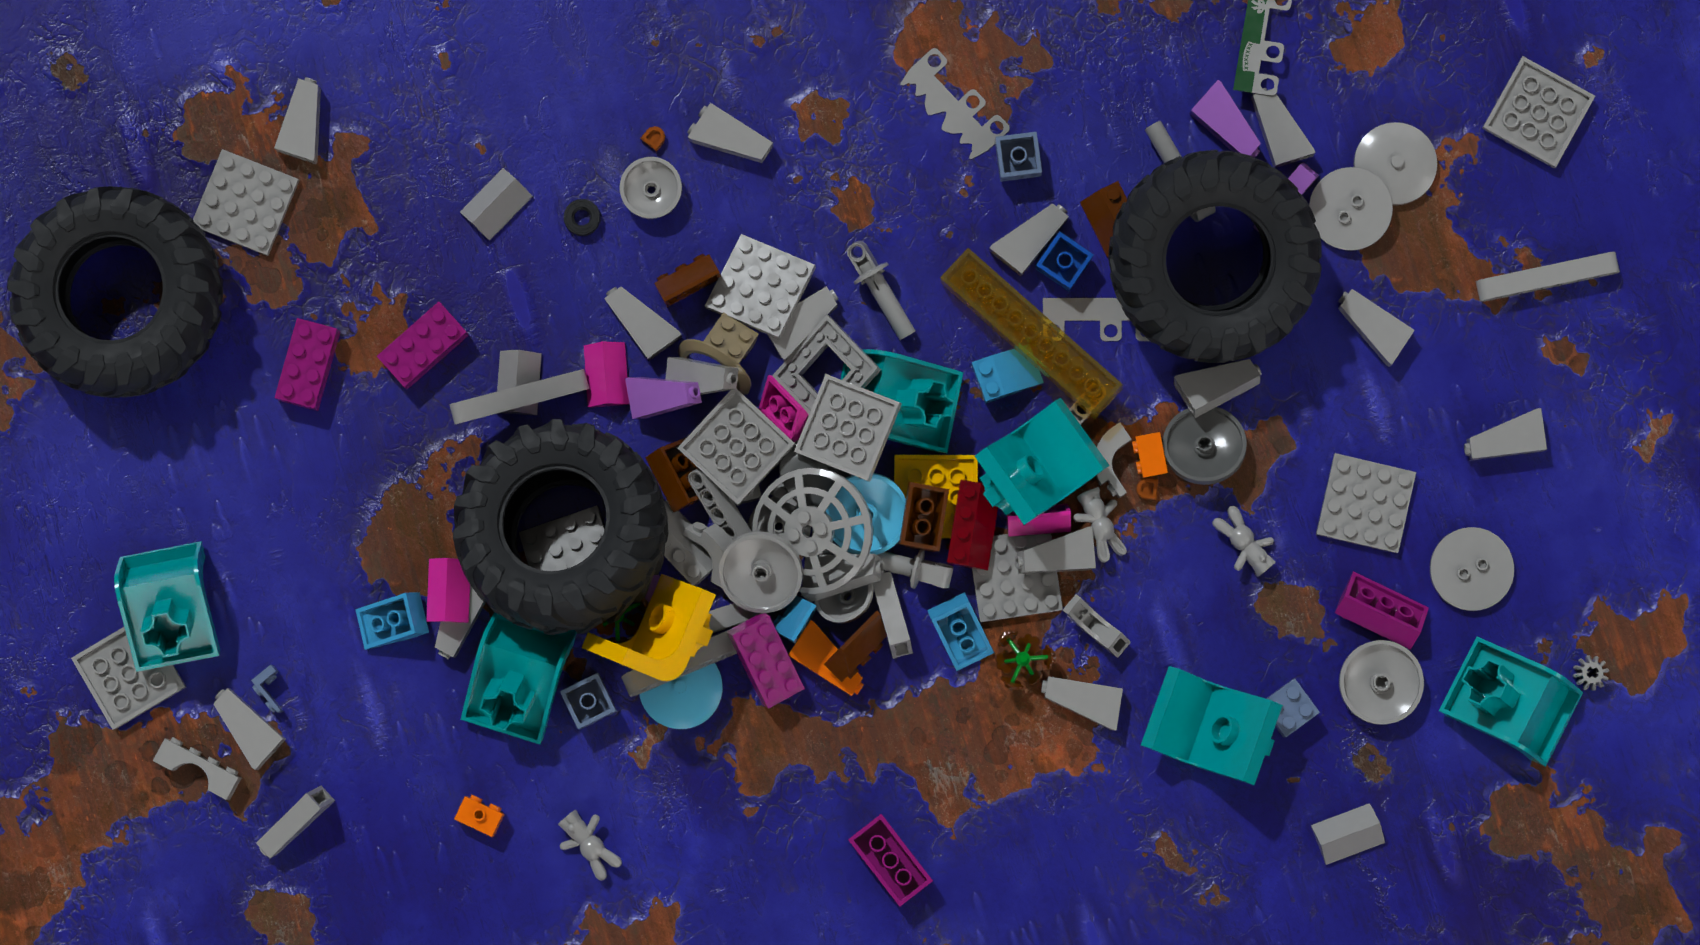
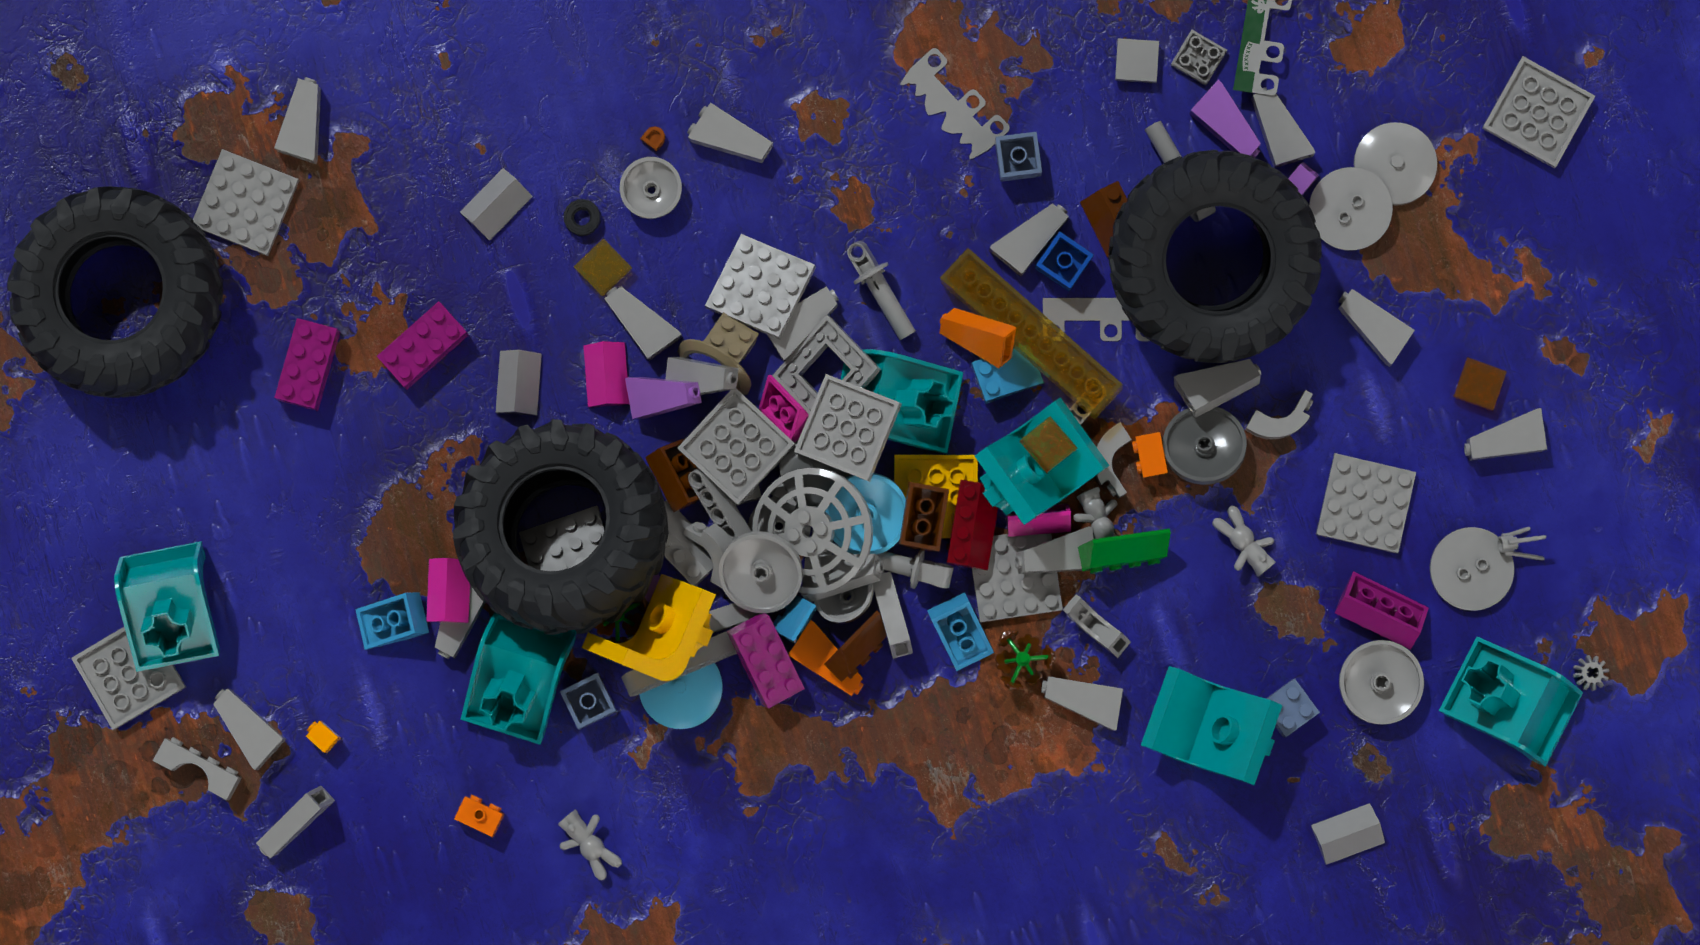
sand blue bracket [251,665,284,713] -> none
light grey beam [449,369,589,424] -> none
reddish brown slope [654,254,721,307] -> none
magenta brick [848,814,933,907] -> none
dark orange tile [1136,478,1158,501] -> none
light grey beam [1475,252,1620,302] -> none
none -> light orange brick [306,721,341,753]
none -> clear yellow tile [574,238,632,297]
none -> orange slope [939,308,1016,368]
none -> clear orange tile [1019,416,1077,473]
none -> green slope [1078,529,1171,574]
none -> light grey tile [1115,38,1159,83]
none -> light grey tile [1170,30,1227,86]
none -> light grey arch [1245,390,1313,439]
none -> clear orange tile [1453,357,1507,411]
none -> light grey plant [1497,527,1546,560]

